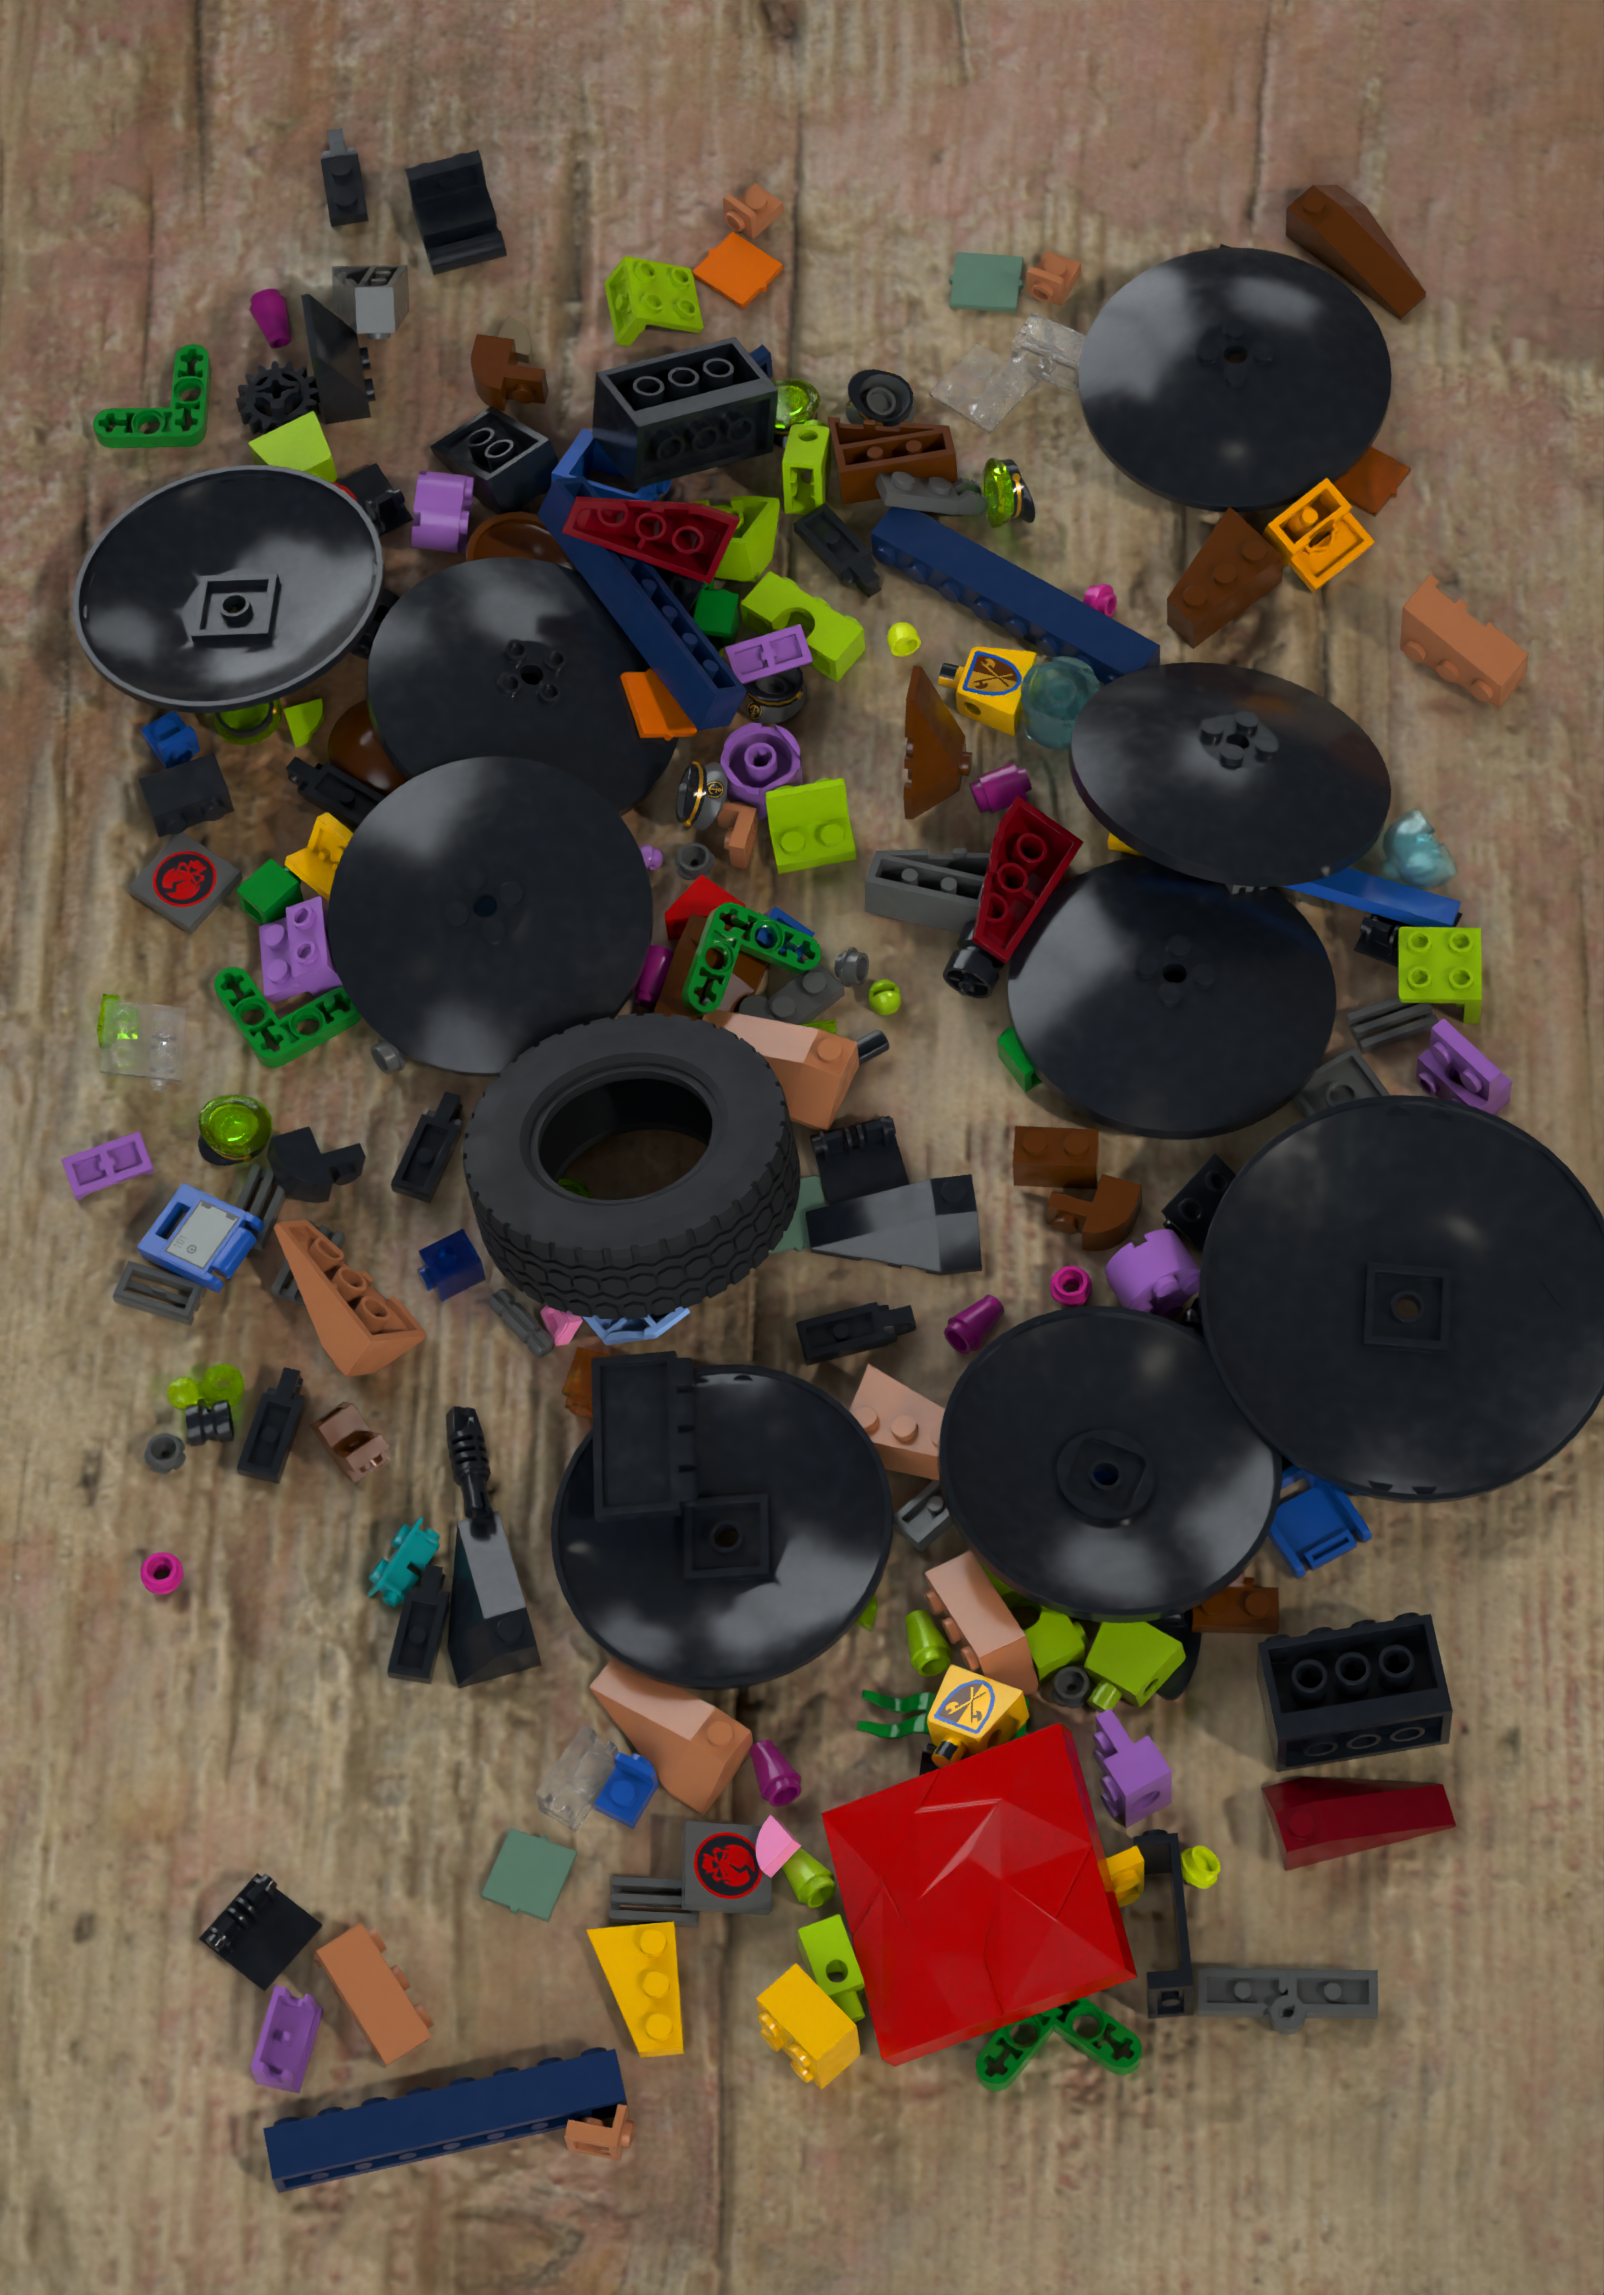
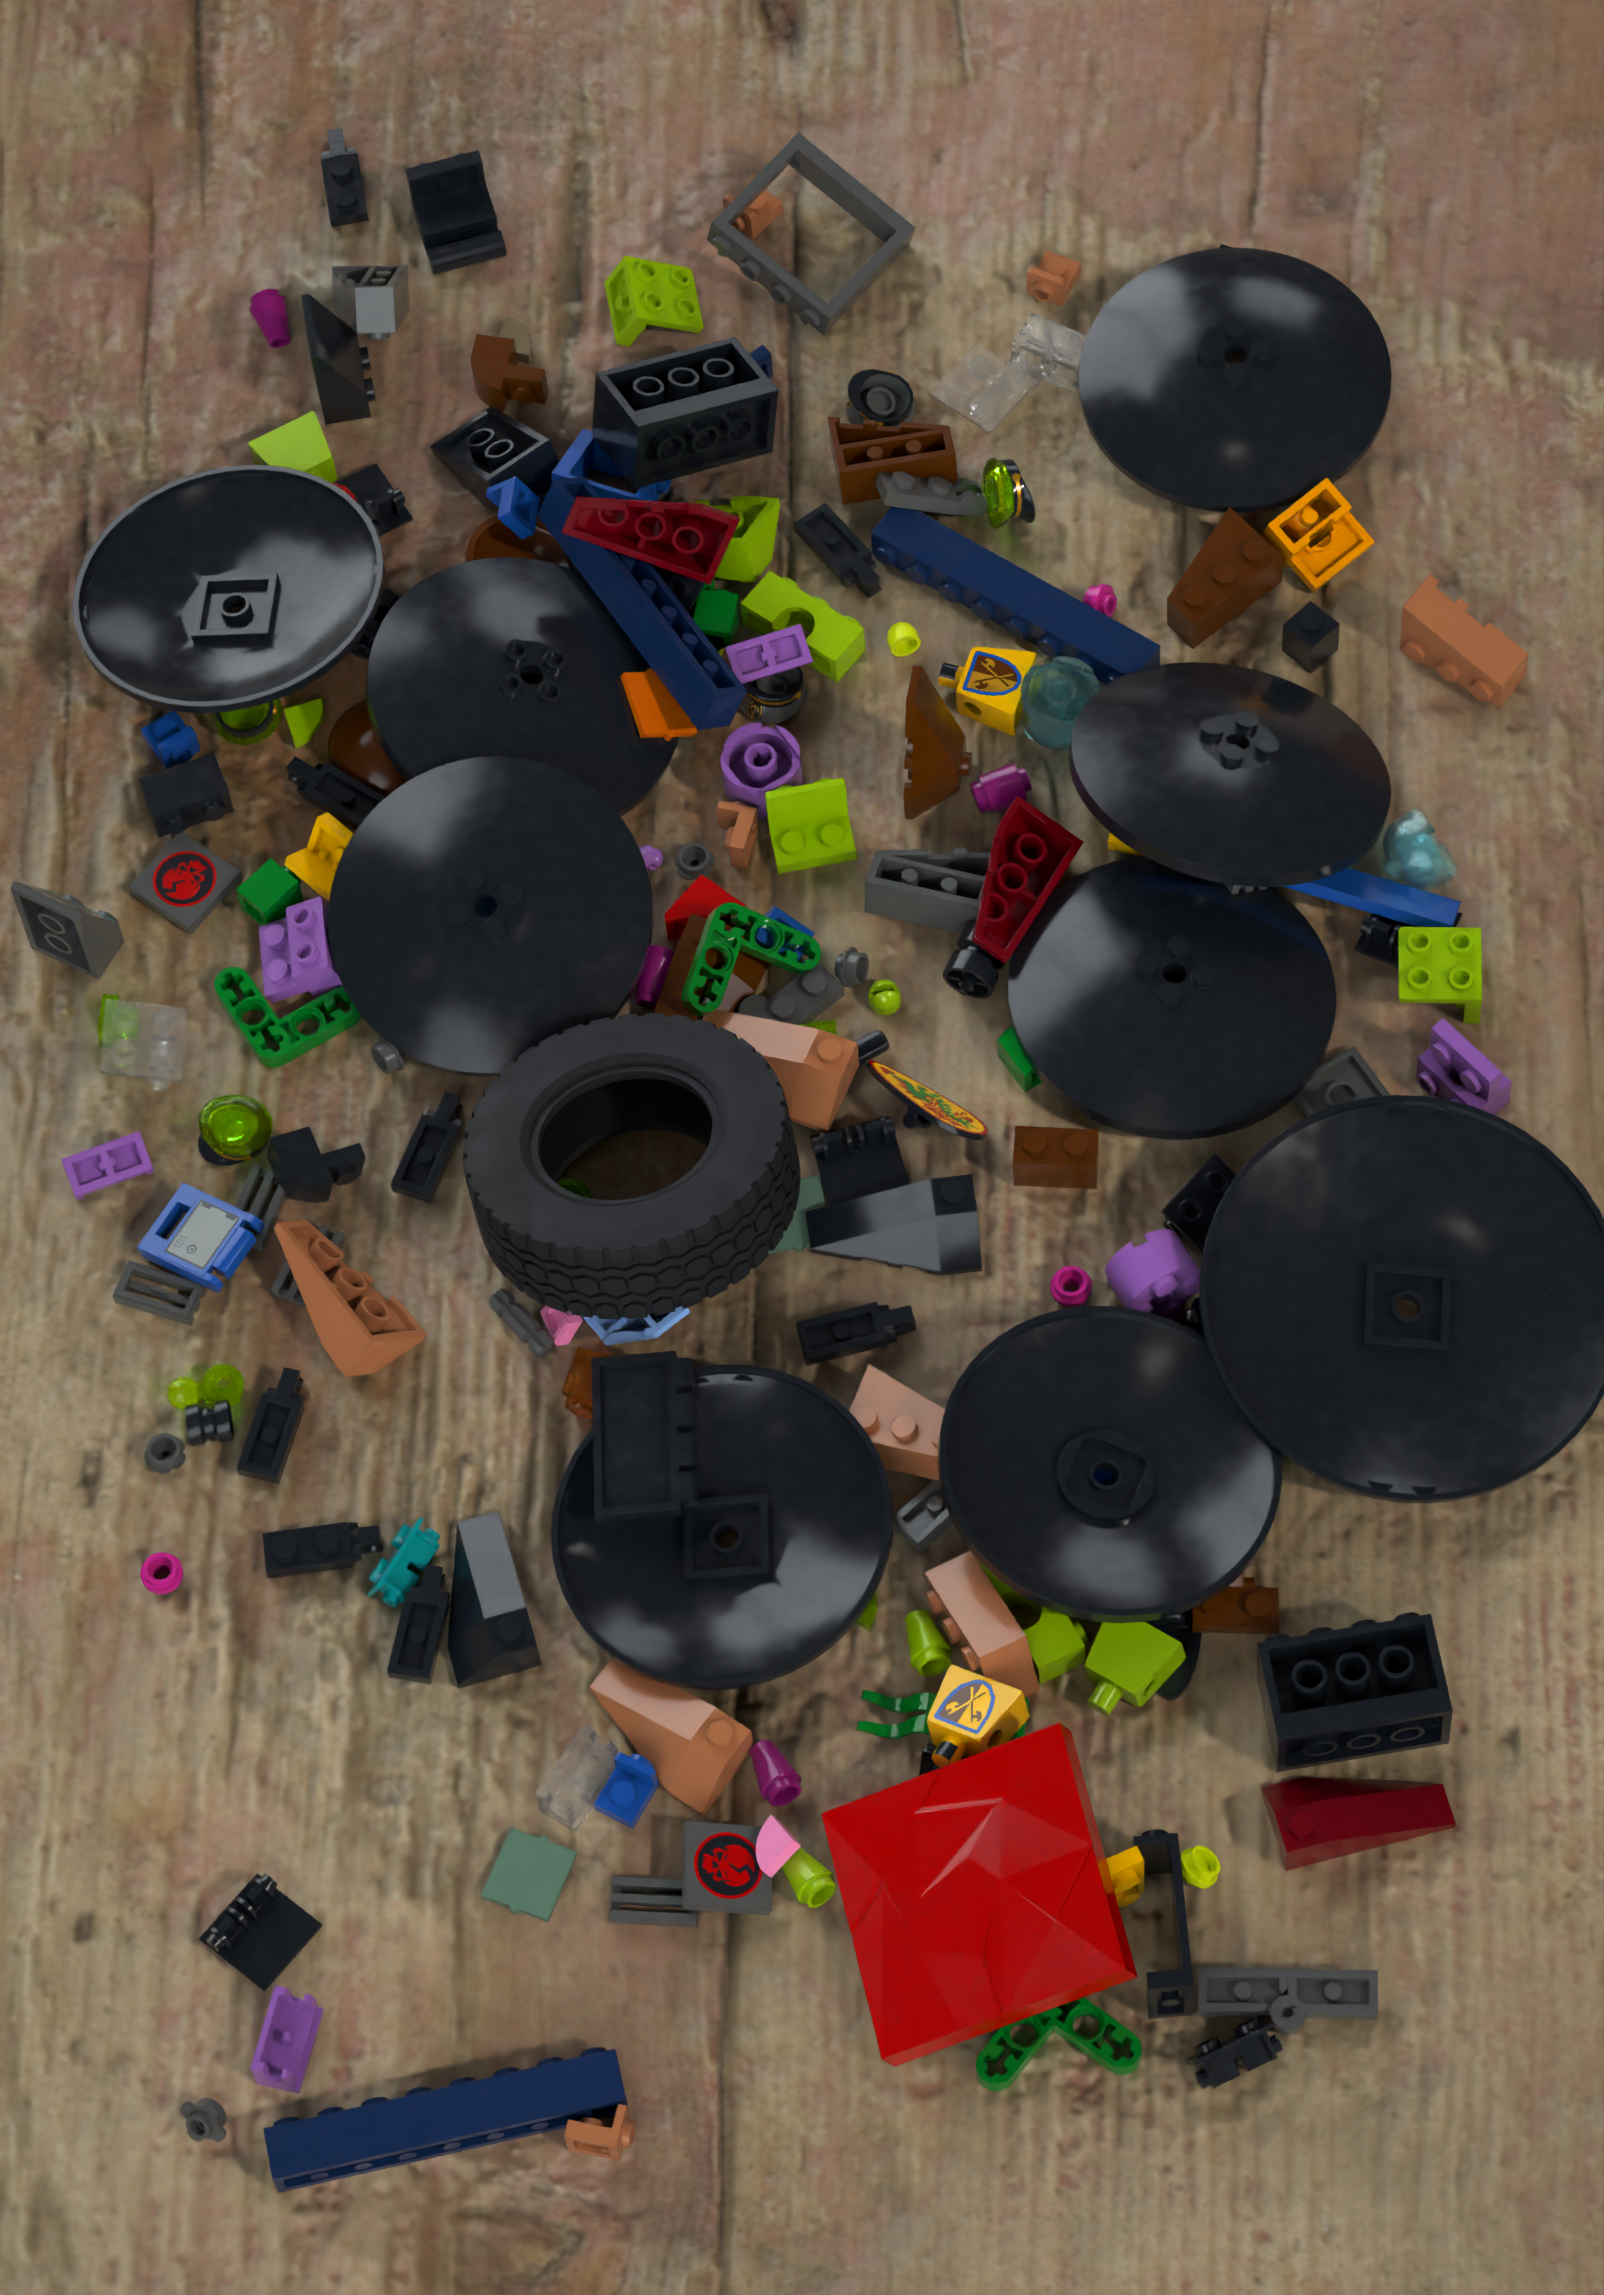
green beam [93,344,212,448] -> none
black gear [236,361,320,434] -> none
reddish brown brick [309,1402,390,1483] -> none
nougat wedge [313,1922,434,2068] -> none
medium lavender brick [411,470,474,553] -> none
clear blue brick [417,1229,486,1302] -> none
black hinge [446,1406,492,1519] -> none
yellow wing [586,1921,684,2058] -> none
piece [676,762,728,831] -> none
orange piece [692,231,783,310] -> none
yellow brick [756,1963,861,2090] -> none
clear neon green piece [772,378,820,448] -> none
lime torso [782,419,832,515] -> none
lime torso [797,1914,865,2022] -> none
magenta cone [944,1295,1004,1354] -> none
sand green piece [949,252,1024,313] -> none
reddish brown brick [1047,1174,1142,1251] -> none
dark grey plate [1051,1666,1093,1709] -> none
medium lavender brick [1093,1708,1172,1828] -> none
blue container [1267,1465,1372,1580] -> none
reddish brown wedge [1286,185,1426,320] -> none
clear orange piece [1333,446,1411,517] -> none
dark grey tile [1346,996,1439,1054] -> none
none -> dark grey slope [10,881,124,979]
none -> dark grey plate [180,2098,227,2142]
none -> black hinge [262,1522,383,1578]
none -> blue bracket [486,476,540,539]
none -> dark grey window [707,132,915,335]
none -> shield [866,1060,988,1140]
none -> black hinge [1185,2018,1283,2090]
none -> black brick [1282,601,1340,674]

